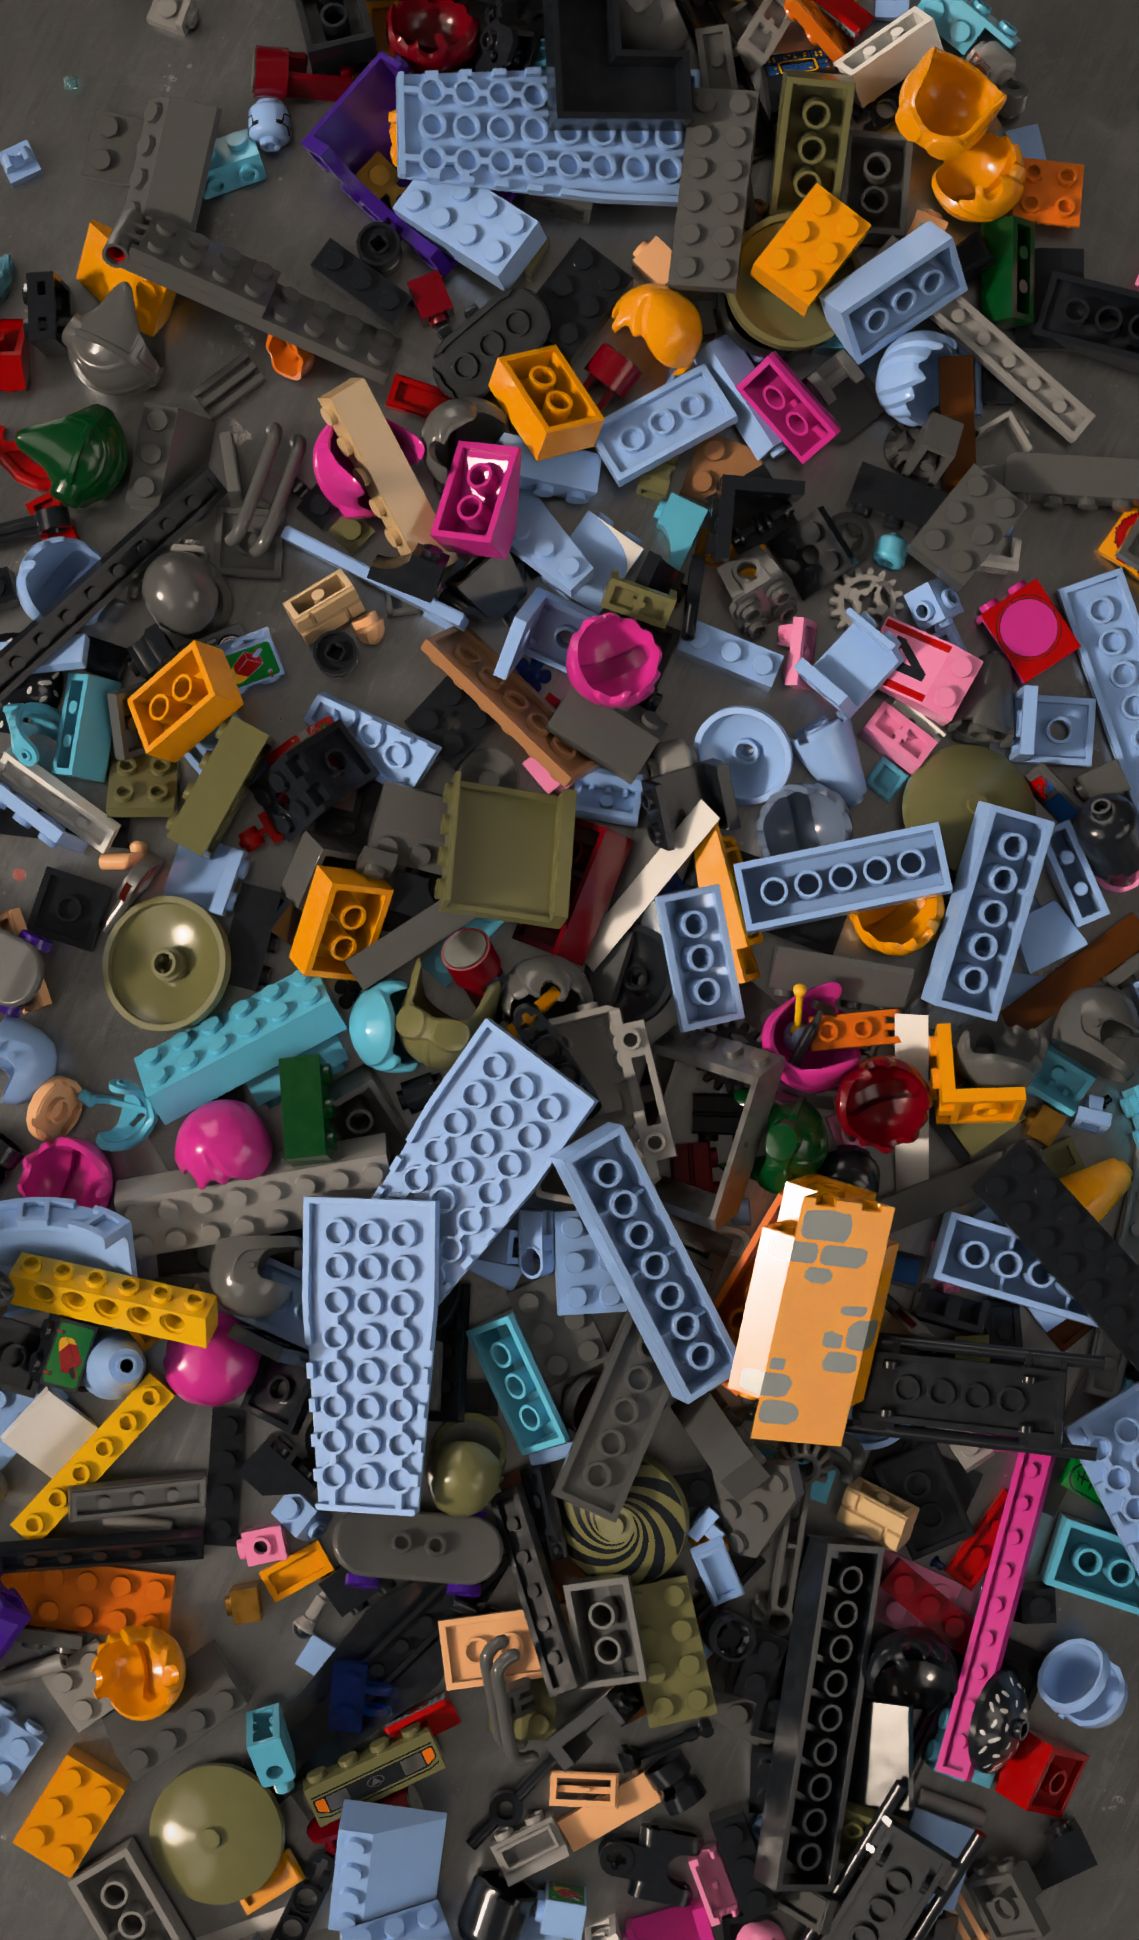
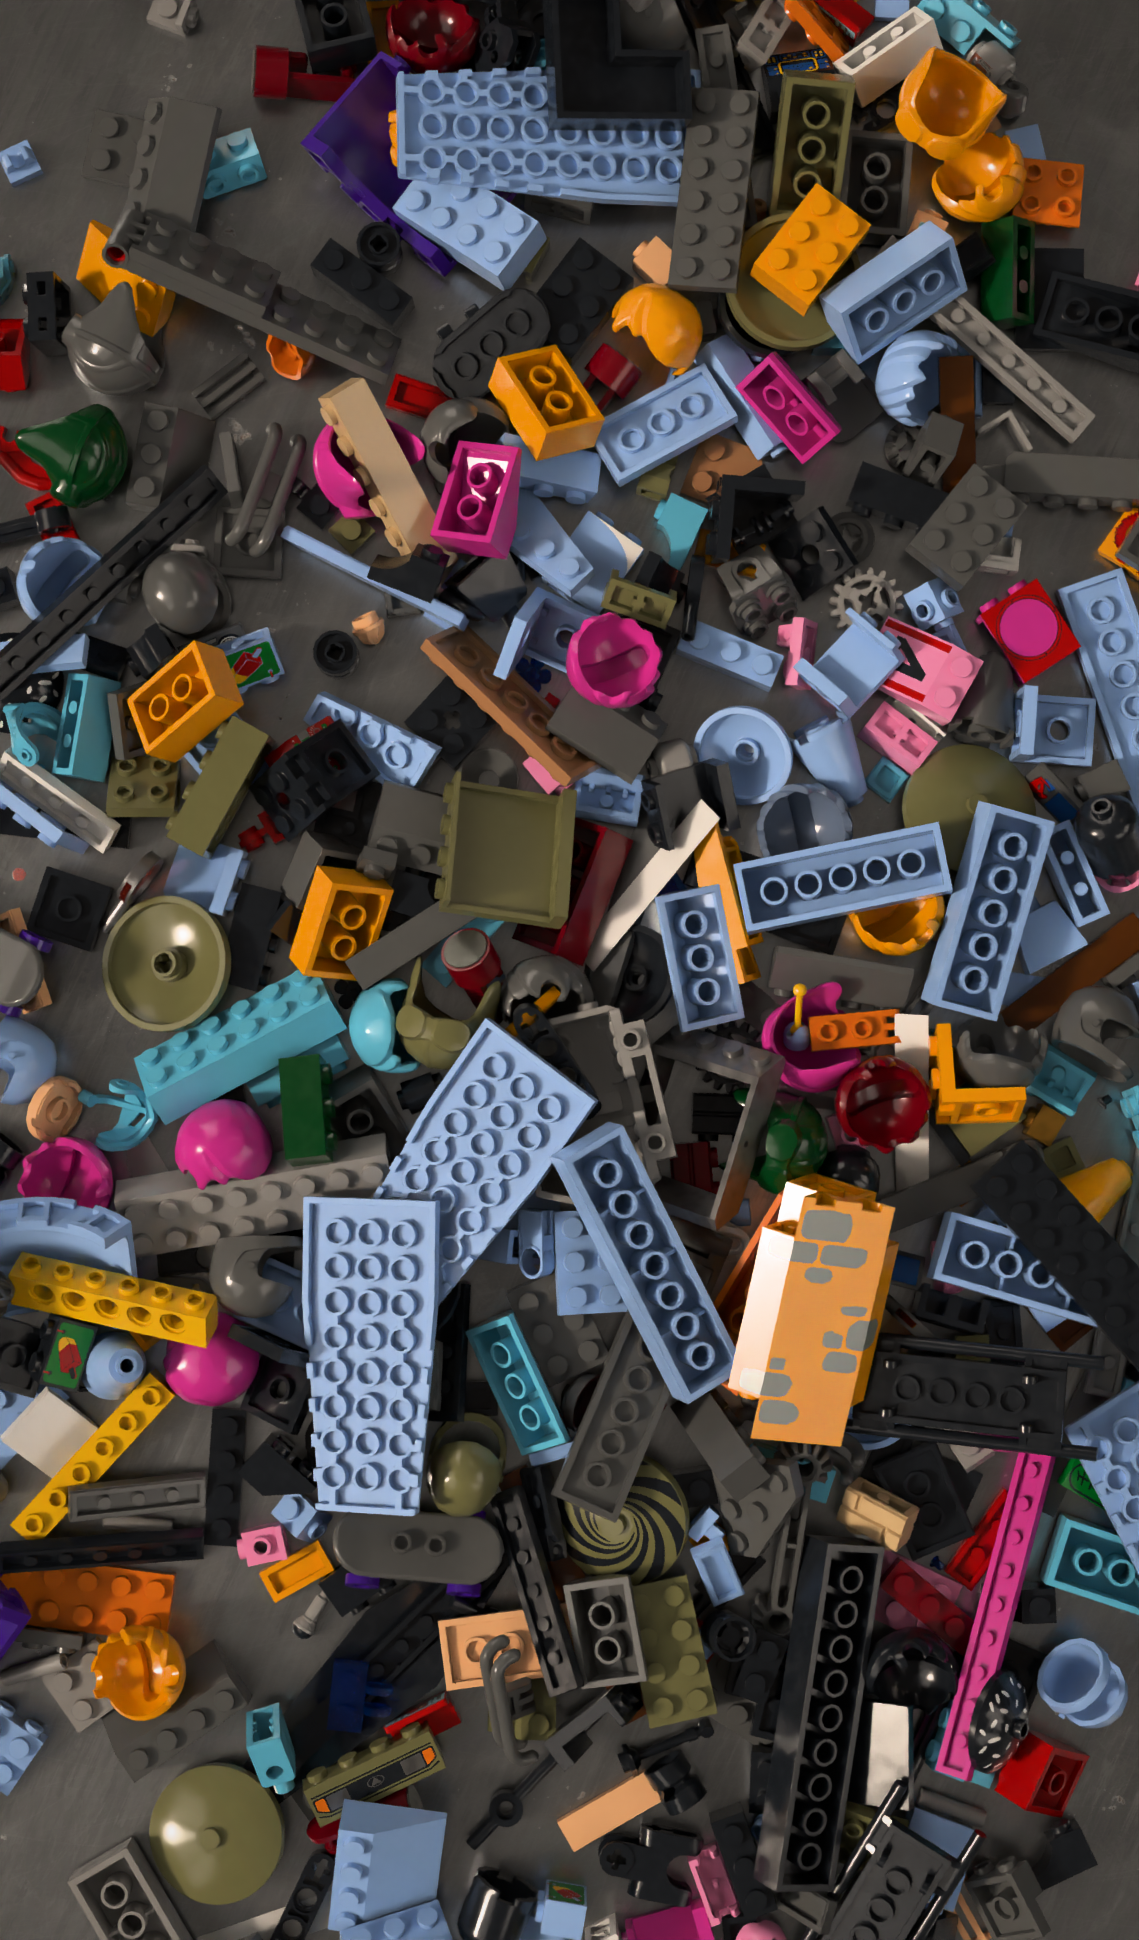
light orange brick [12,1744,131,1879] -> none
clear light blue piece [63,76,79,90] -> none
light nougat arm [99,841,148,870] -> none
pearl gold plate [225,1581,265,1625] -> none
light orange tile [240,1848,306,1916] -> none
light blue head [248,98,292,152] -> none
tan brick [282,568,366,645] -> none
light blue tile [295,1633,337,1675] -> none
pearl gold plate [355,151,407,213] -> none
dark red brick [407,270,455,328] -> none
light blue slope [469,1259,522,1291] -> none
light grey window [490,1809,570,1887] -> none
light nougat tile [549,1770,620,1809] -> none
black piece [788,998,837,1068] -> none
medium azure piece [873,533,909,571] -> none
light blue tile [1069,1094,1112,1136] -> none

